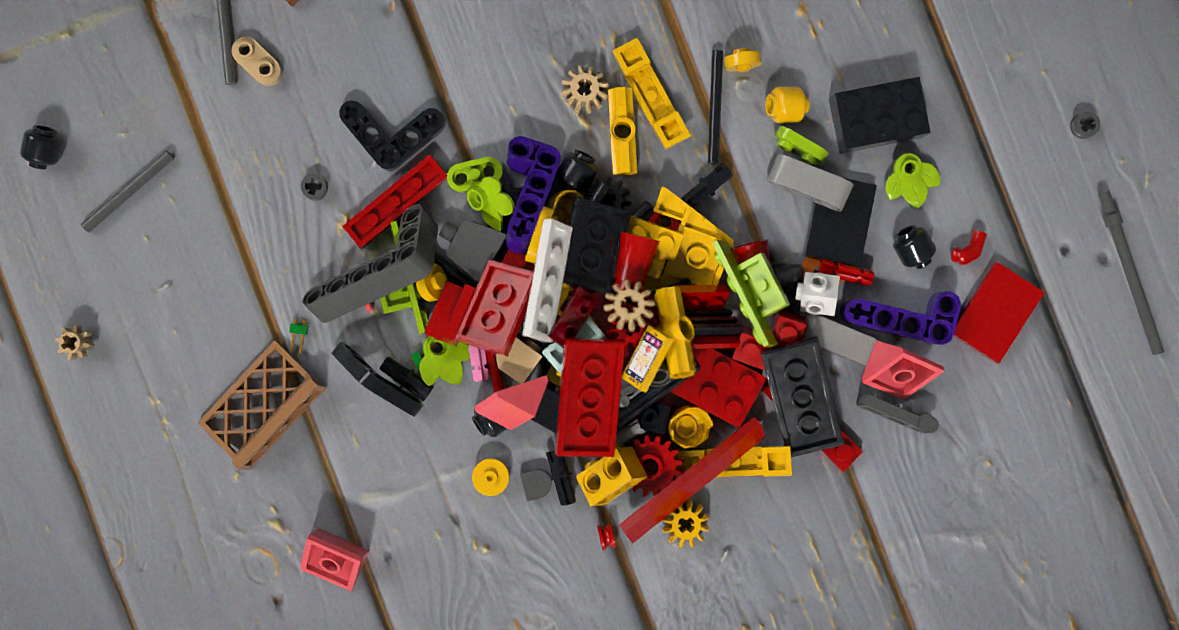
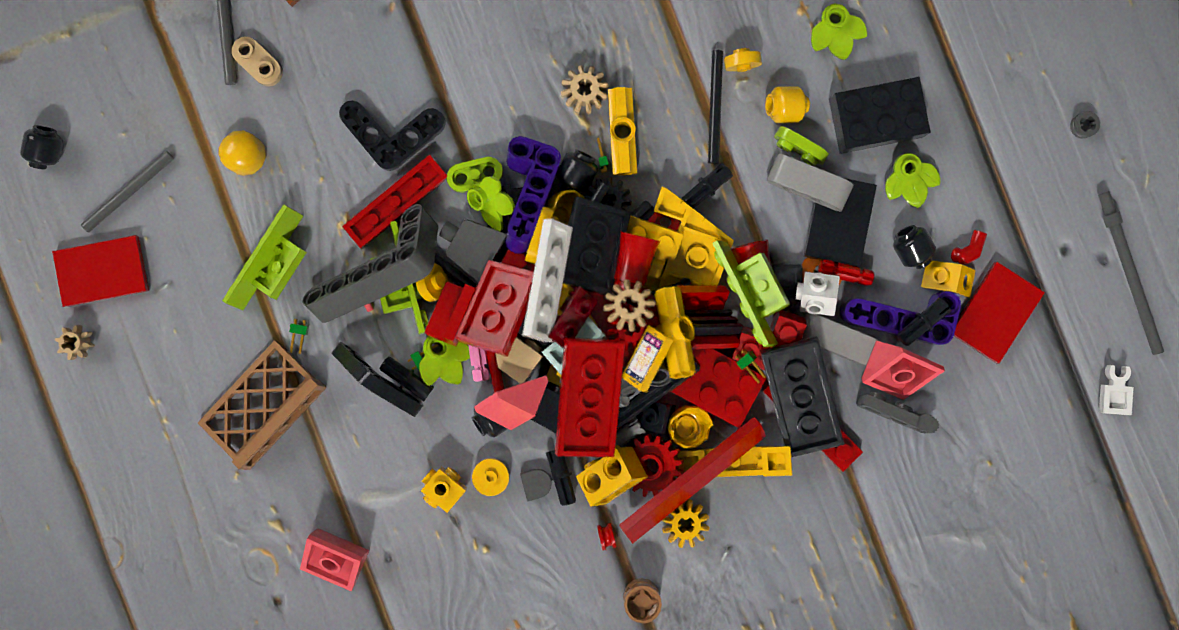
dark grey bush [301,174,328,201] -> none
yellow slope [612,38,691,150] -> none
none -> red tile [52,235,149,307]
none -> yellow hair [218,130,266,176]
none -> lime bracket [222,204,307,310]
none -> yellow brick [421,466,467,513]
none -> piece [597,138,609,173]
none -> medium nougat wheel [623,578,662,623]
none -> piece [735,349,767,383]
none -> lime plate [811,4,867,60]
none -> black axle [897,298,951,346]
none -> yellow bracket [921,260,976,297]
none -> white plate [1099,365,1134,415]

